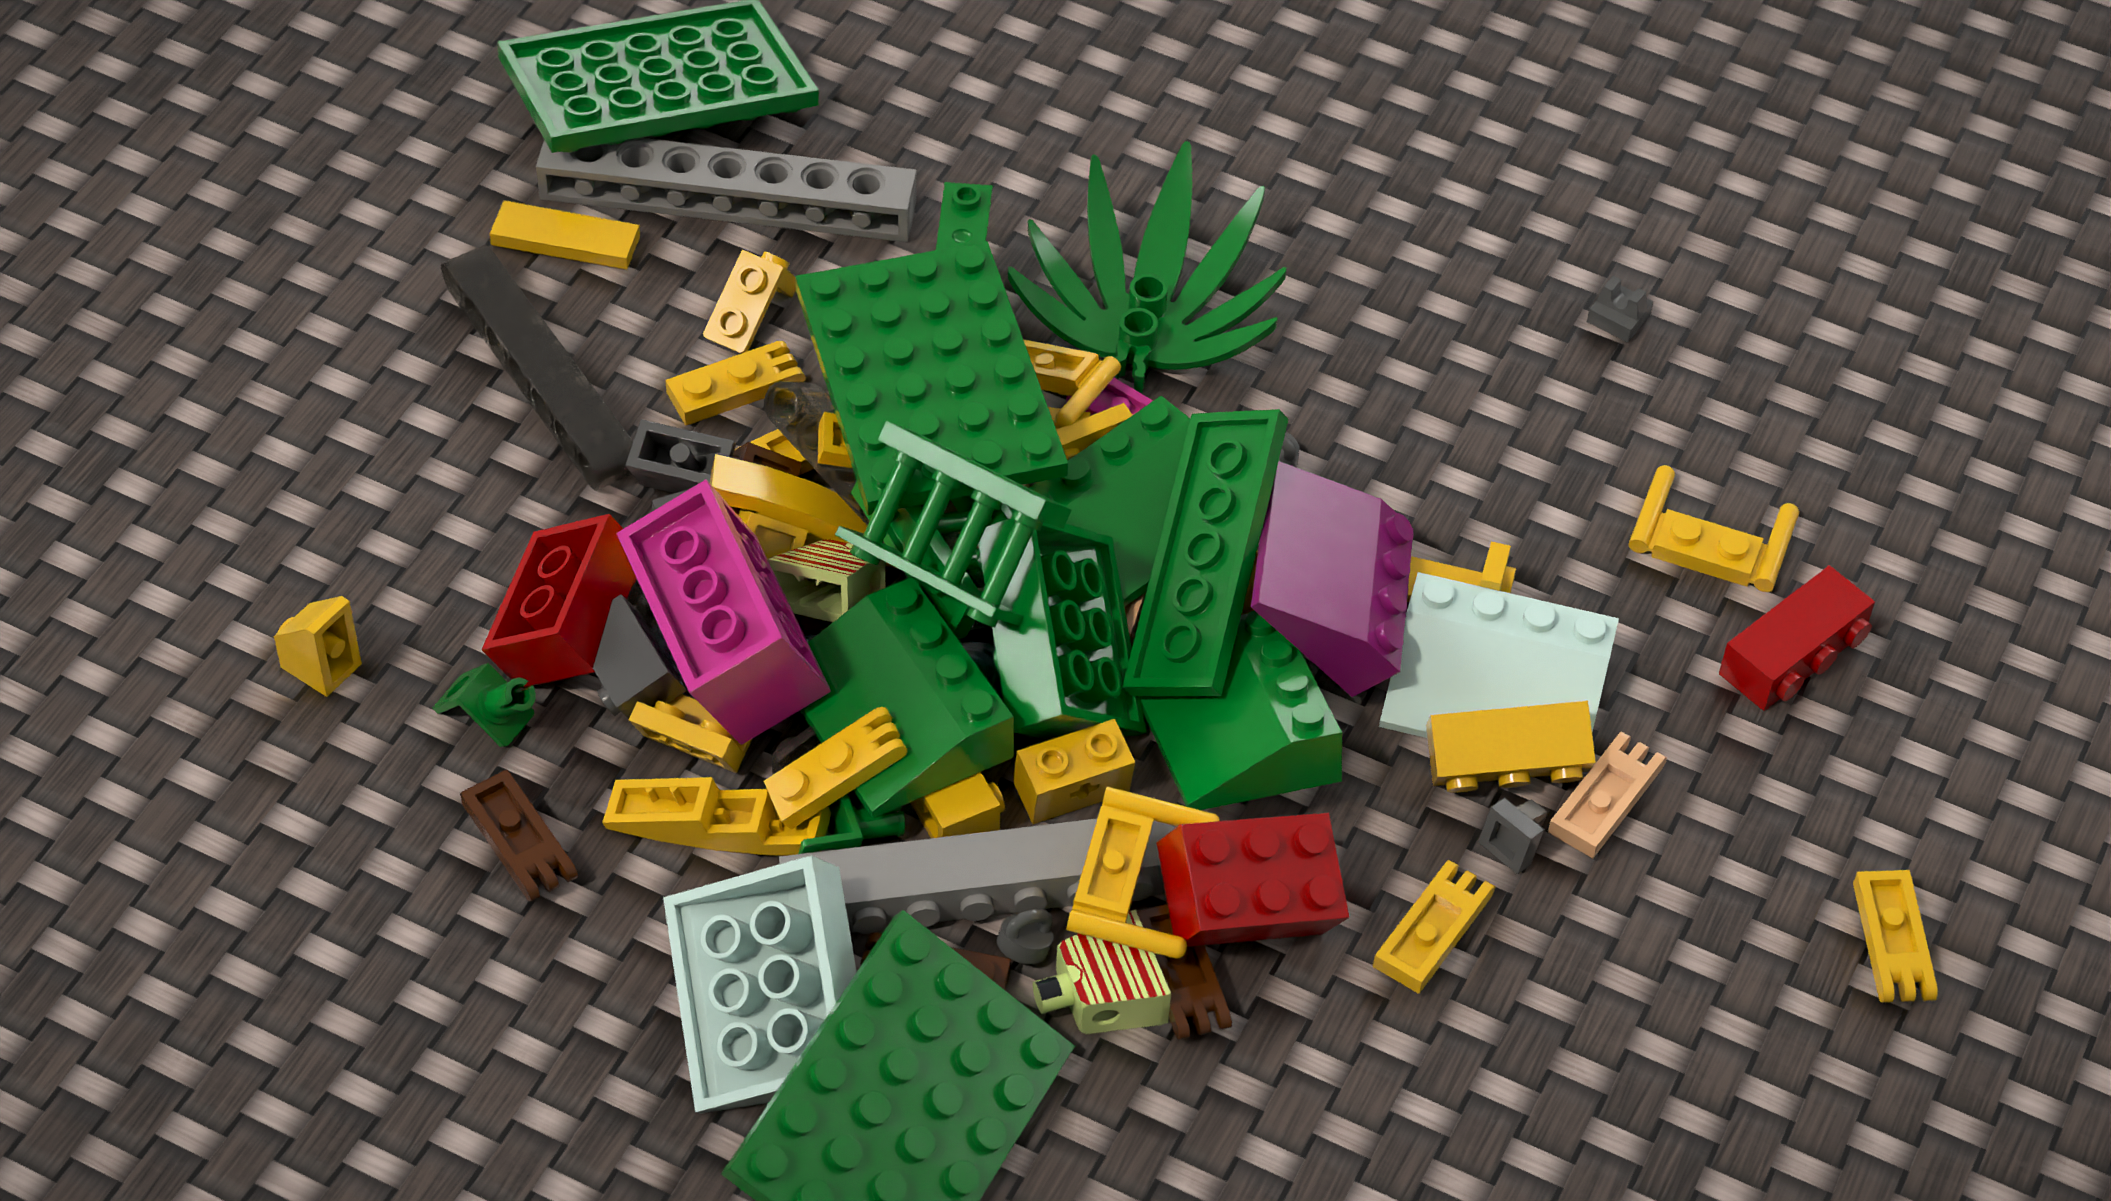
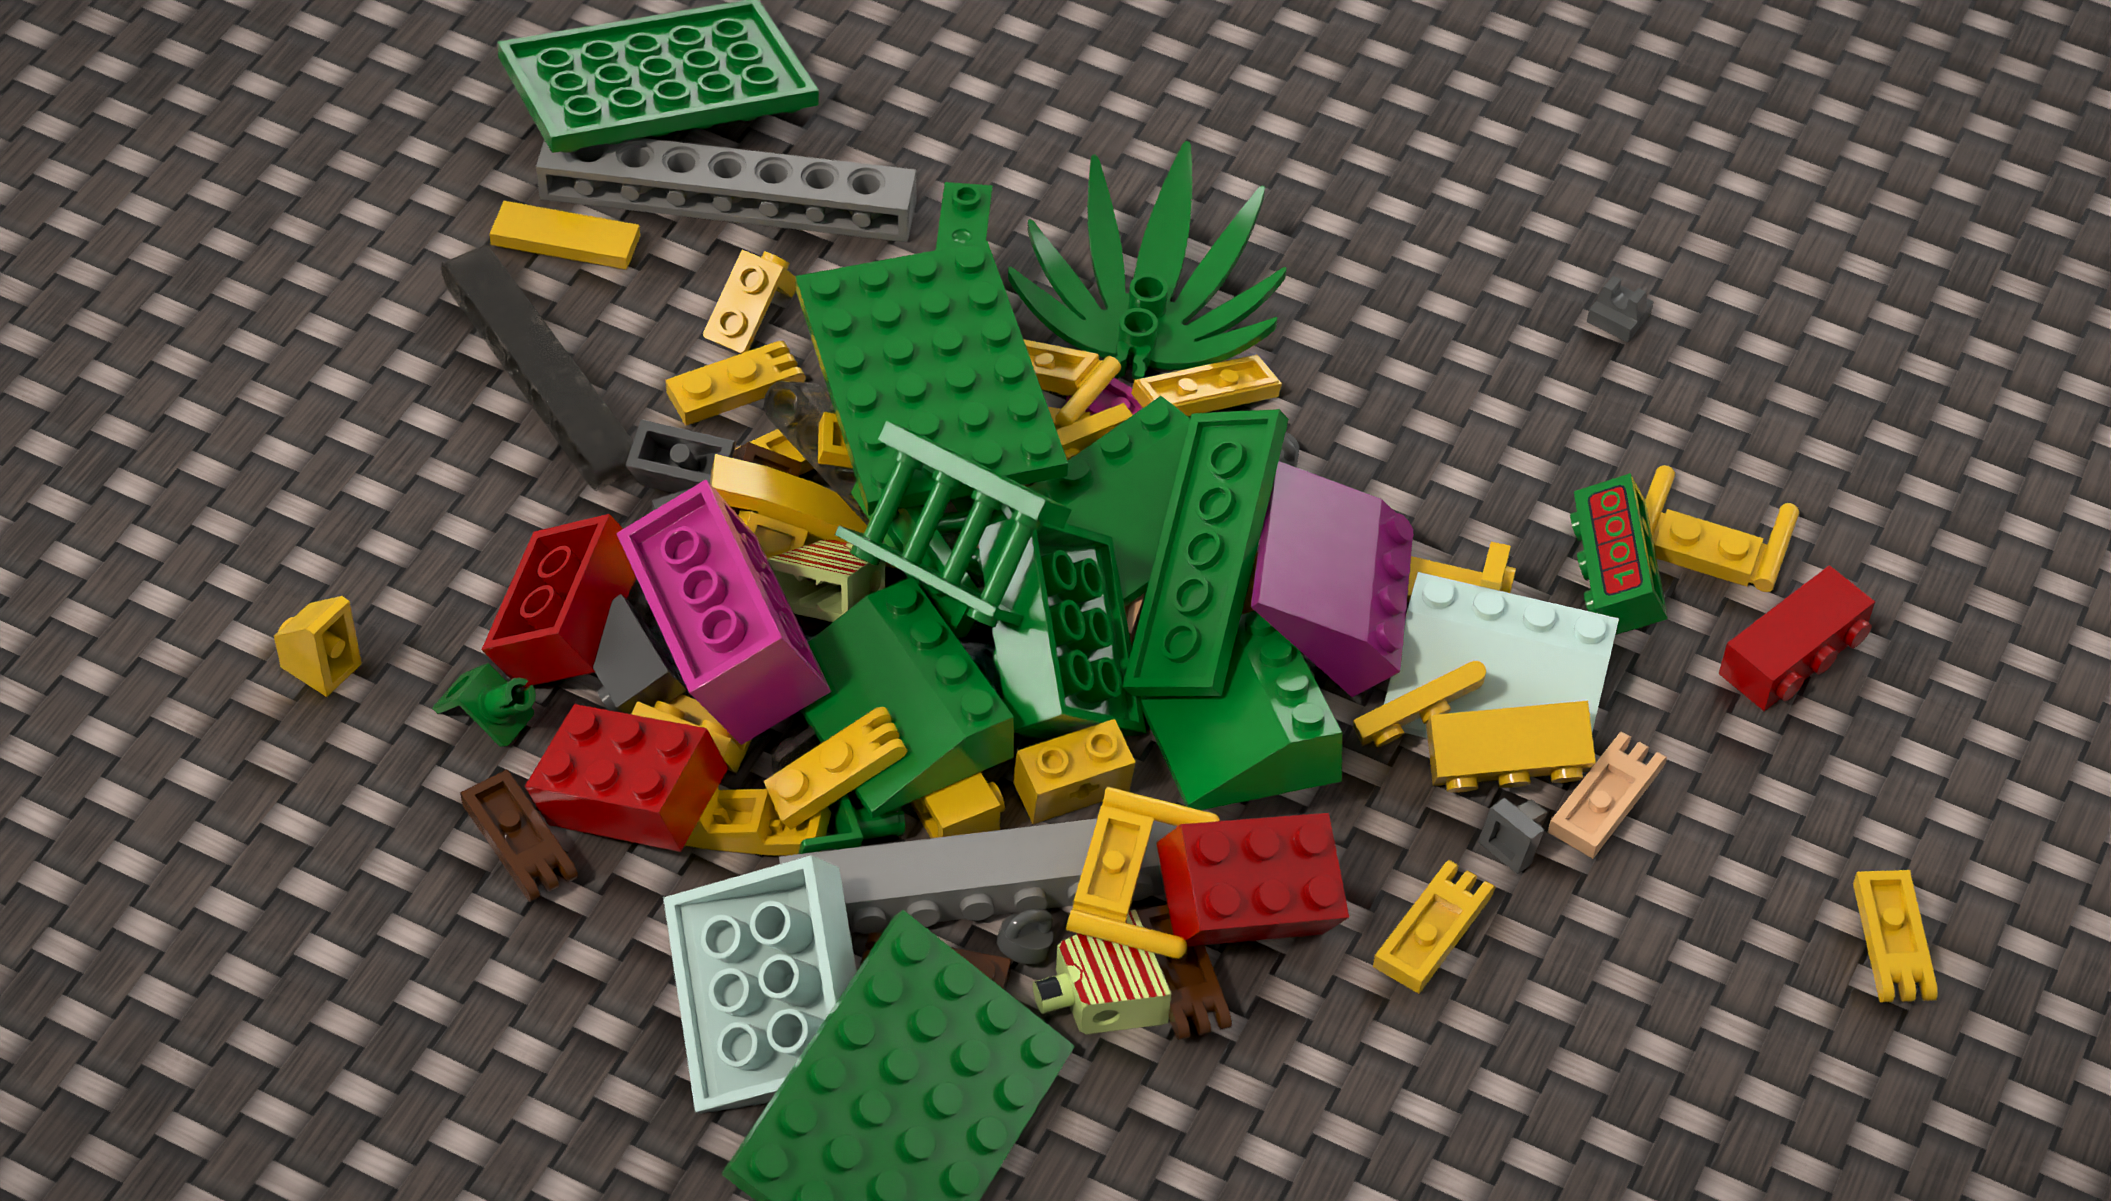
none -> red brick [525,704,728,852]
none -> yellow tile [1131,355,1282,416]
none -> yellow hinge [1353,661,1486,747]
none -> green brick [1570,473,1668,635]

